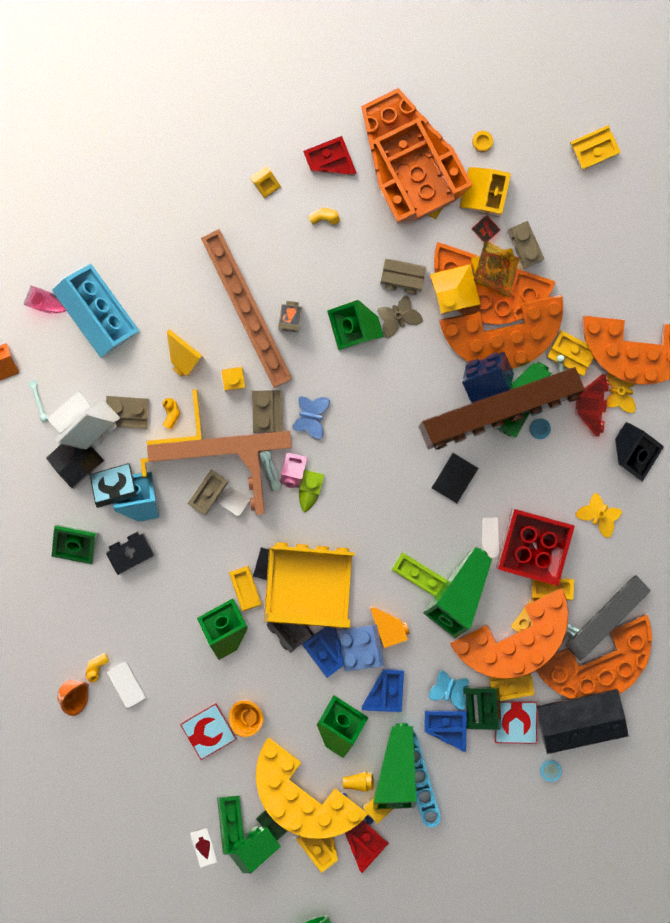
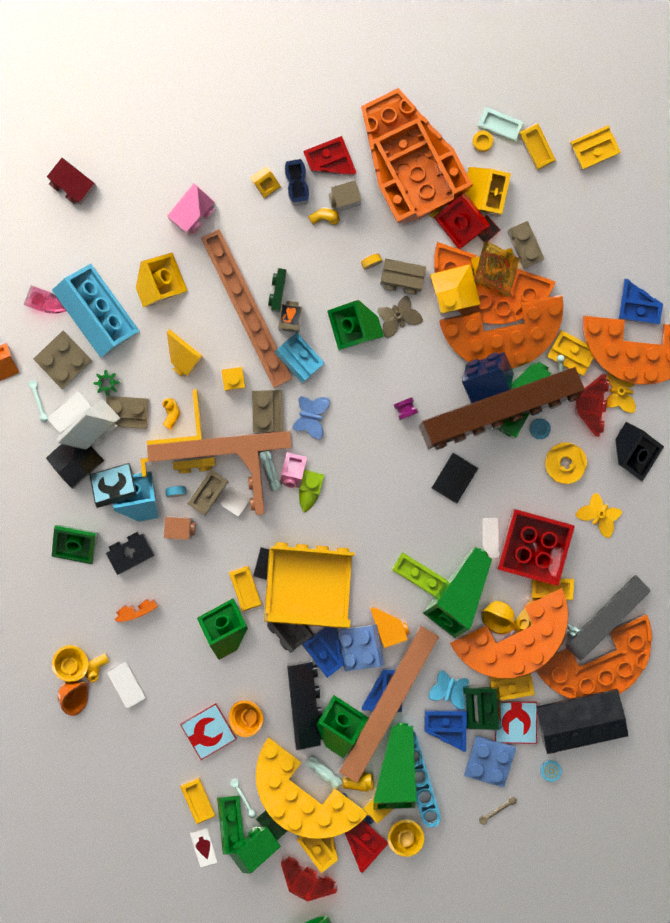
none -> dark tan plate [33,330,92,389]
none -> dark red brick [47,157,97,205]
none -> yellow helmet [52,645,89,682]
none -> green gear [93,370,120,396]
none -> orange slope [115,599,159,622]
none -> yellow slope [136,253,188,307]
none -> nougat brick [164,516,196,540]
none -> medium azure tile [165,486,187,497]
none -> bright pink slope [167,184,215,236]
none -> yellow plate [173,457,216,474]
none -> yellow tile [180,777,216,825]
none -> light aqua hinge [231,779,256,818]
none -> dark green plate [268,268,287,313]
none -> medium azure plate [274,332,324,383]
none -> clear red slope [281,856,338,902]
none -> dark blue brick [285,159,309,205]
none -> black slope [287,660,323,750]
none -> light aqua axle [306,756,343,789]
none -> dark tan brick [328,180,362,212]
none -> nougat tile [339,626,439,782]
none -> yellow tile [361,253,383,270]
none -> yellow helmet [388,820,425,857]
none -> magenta wheel [394,397,418,420]
none -> red tile [434,192,490,249]
none -> medium blue plate [464,735,516,787]
none -> light aqua tile [478,107,524,142]
none -> dark tan hinge [479,797,517,825]
none -> yellow helmet [481,601,515,635]
none -> yellow tile [519,123,556,170]
none -> yellow plate [545,442,587,484]
none -> blue wing [618,279,663,325]

